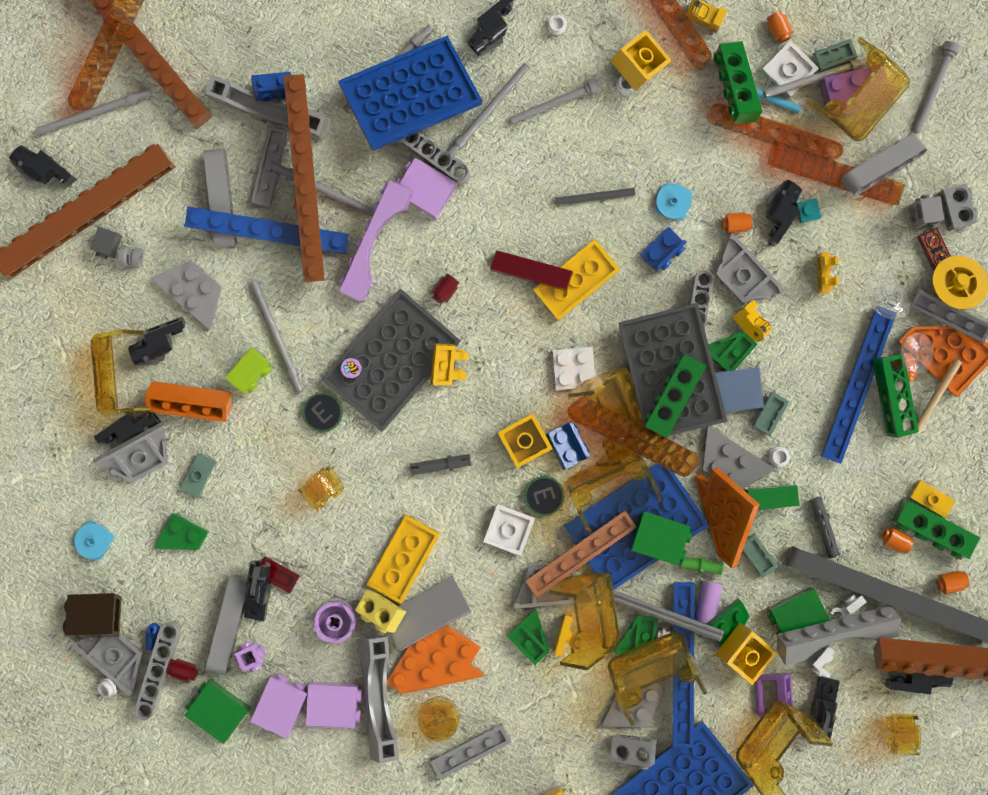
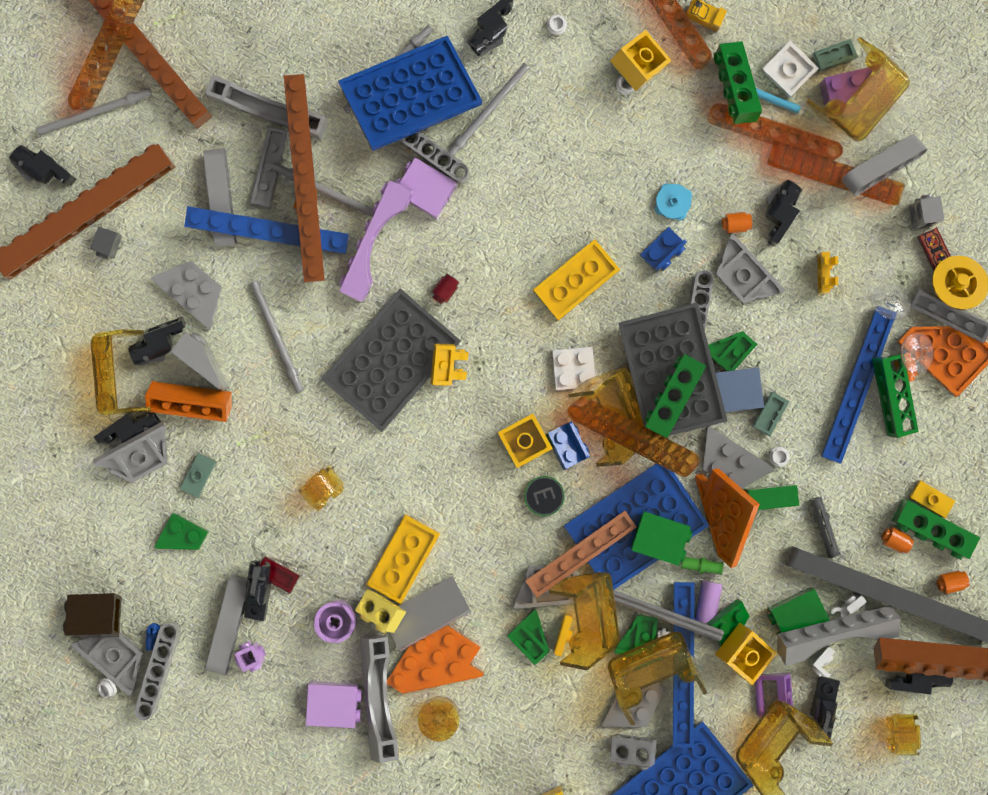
medium azure piece [73,521,114,561] -> none
light grey wheel [118,246,143,268] -> none
dark red brick [166,658,198,684] -> none
green brick [184,679,251,744] -> none
lime brick [225,347,272,394] -> none
lavender brick [250,673,308,738] -> none
blue bracket [251,72,292,102] -> none
black tile [302,392,343,432] -> none
tile [341,358,362,379] -> none
dark grey pin [410,453,471,476] -> none
light grey plate [430,723,511,780] -> none
white plate [483,504,535,556] -> none
dark red tile [490,250,573,291] -> none
light grey piece [508,77,600,125] -> none
dark grey bar [555,188,635,205] -> none
clear yellow windscreen [567,449,663,534] -> none
yellow leg [732,300,772,342] -> none
sand green plate [742,533,779,578] -> none
light grey bar [763,56,873,99] -> none
orange brick [767,11,793,43] -> none
teal plate [796,198,821,223] -> none
light grey piece [913,41,960,134] -> none
tan bar [917,358,962,432] -> none
light grey brick [937,183,978,231] -> none
none -> light grey slope [170,332,229,391]

